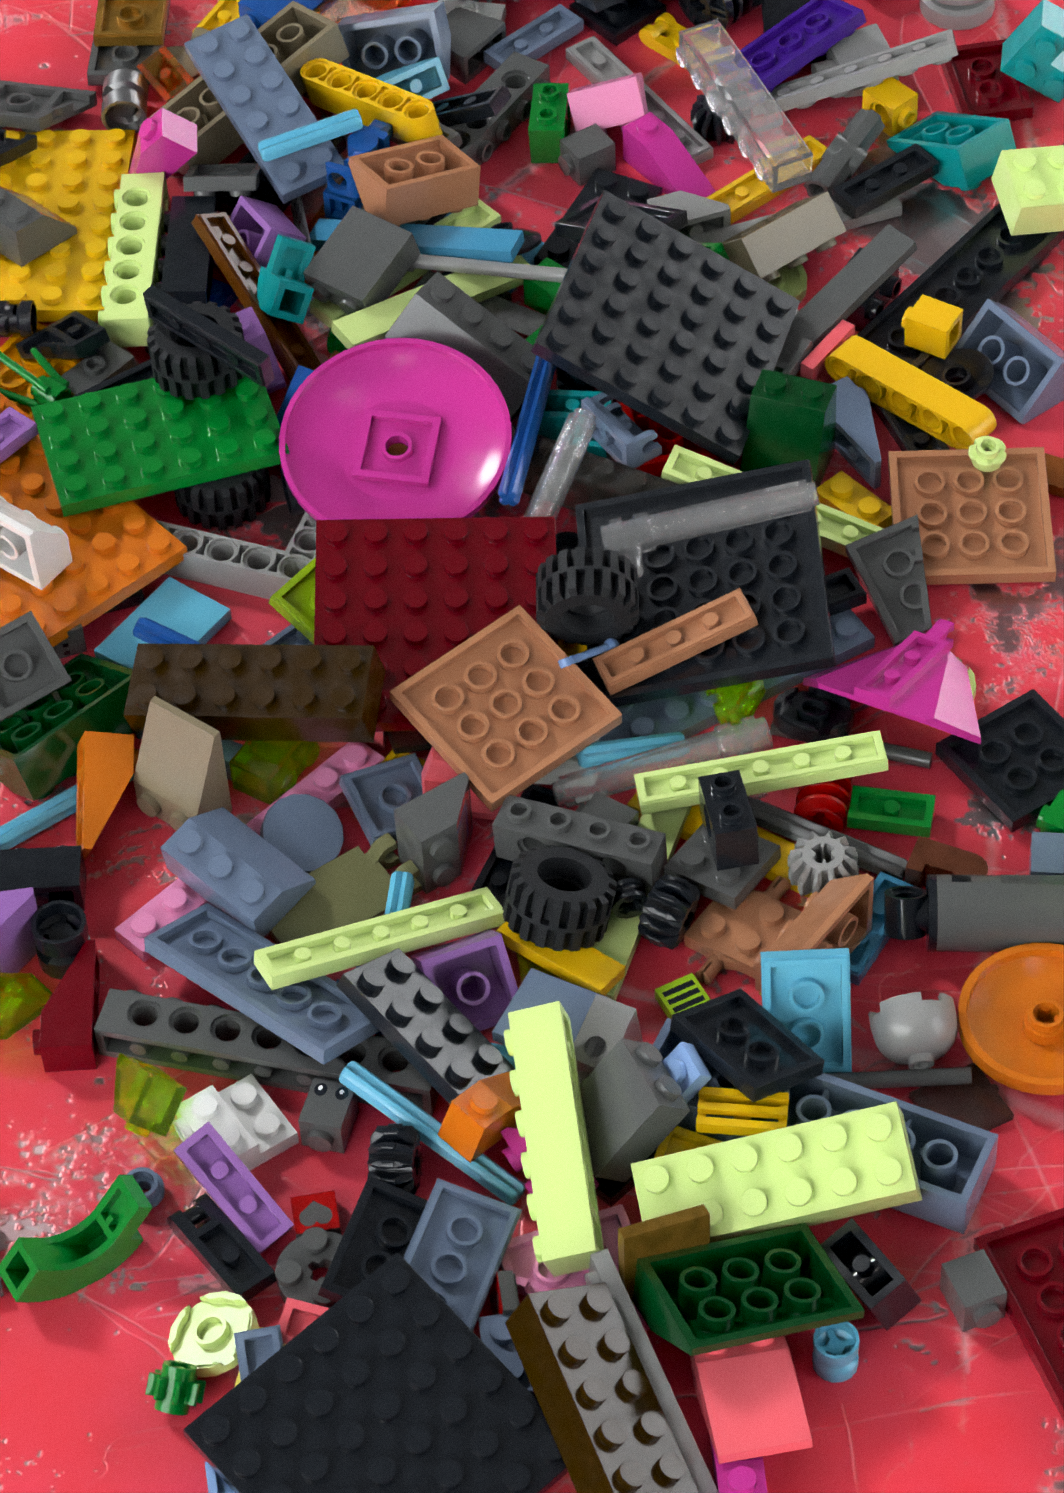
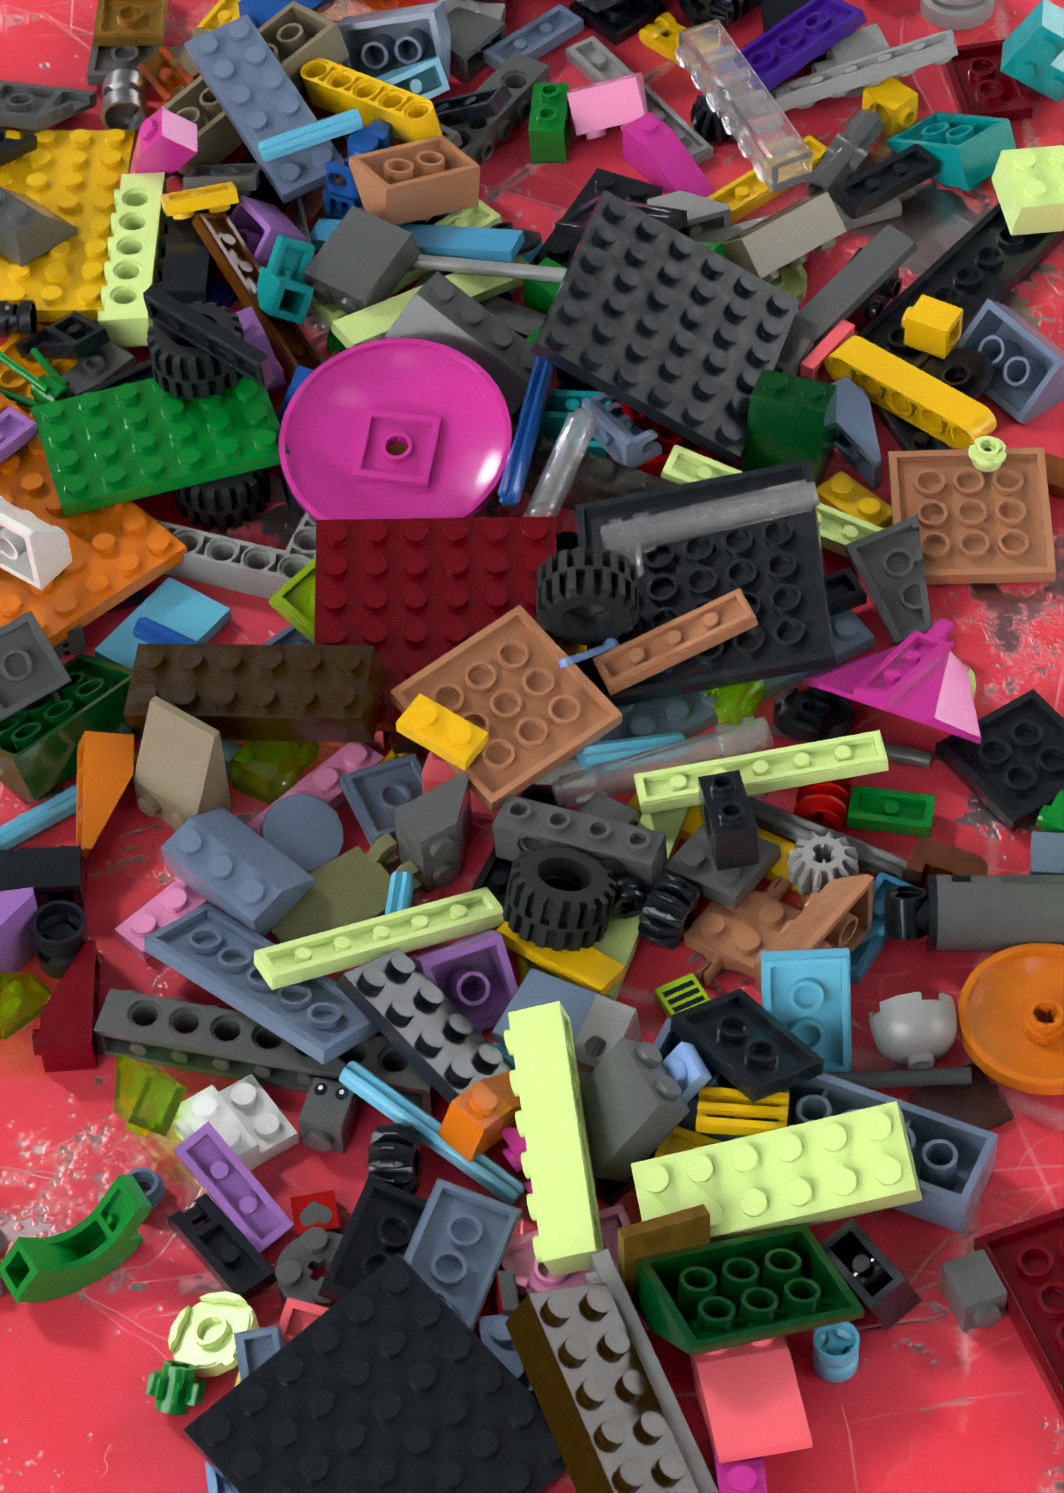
dark grey brick [558,124,616,186] -> none
none -> yellow plate [160,181,239,219]
none -> yellow plate [396,693,489,771]

